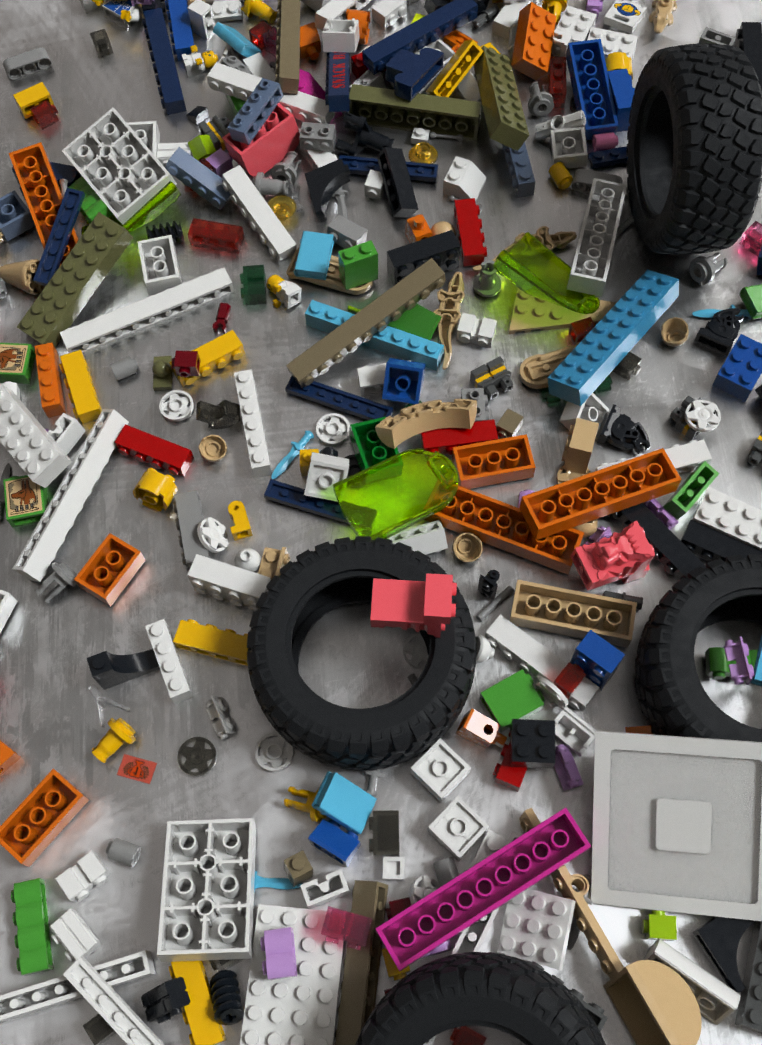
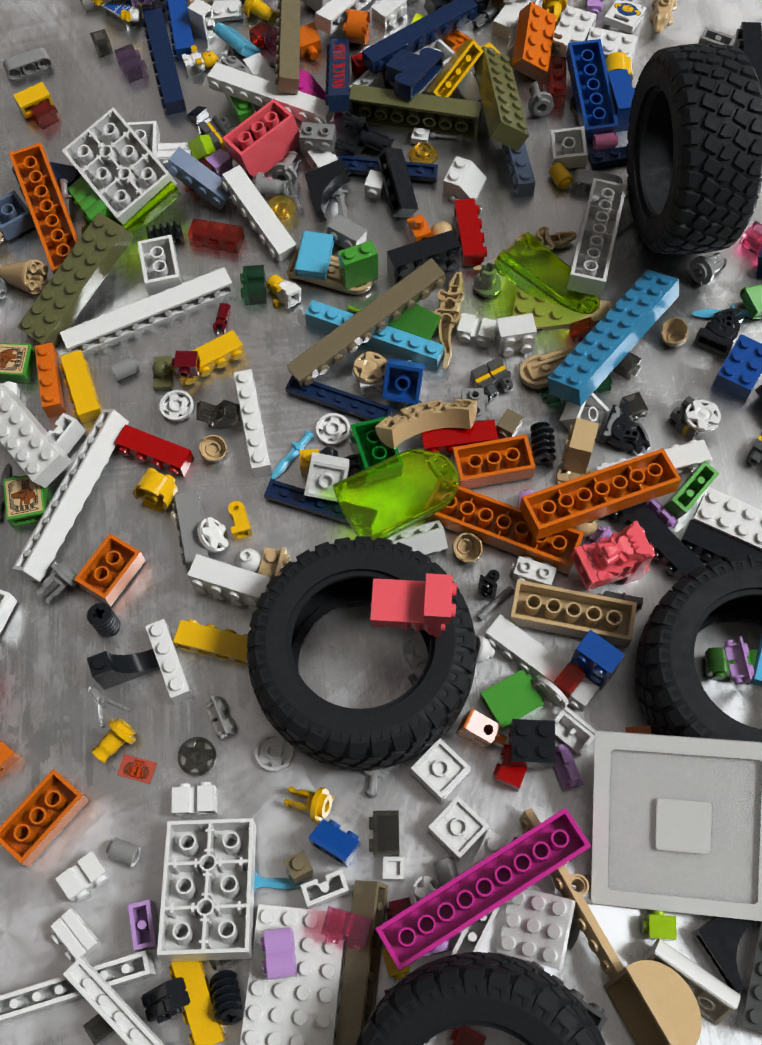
bright green brick [11,878,53,976] -> none
dark blue plate [33,188,85,286] -> none
sand blue brick [227,78,284,145] -> none
medium azure piece [312,771,377,835] -> none
white container [322,18,360,53] -> none
white piece [534,110,586,140] -> none
none -> black piece [87,603,121,637]
none -> clear purple brick [114,44,147,83]
none -> lavender brick [128,899,159,952]
none -> white brick [171,782,217,817]
none -> tan wheel [354,351,387,384]
none -> white brick [494,313,537,357]
none -> white brick [510,556,557,586]
none -> black piece [530,422,556,464]
none -> clear smoke brick [619,392,648,423]

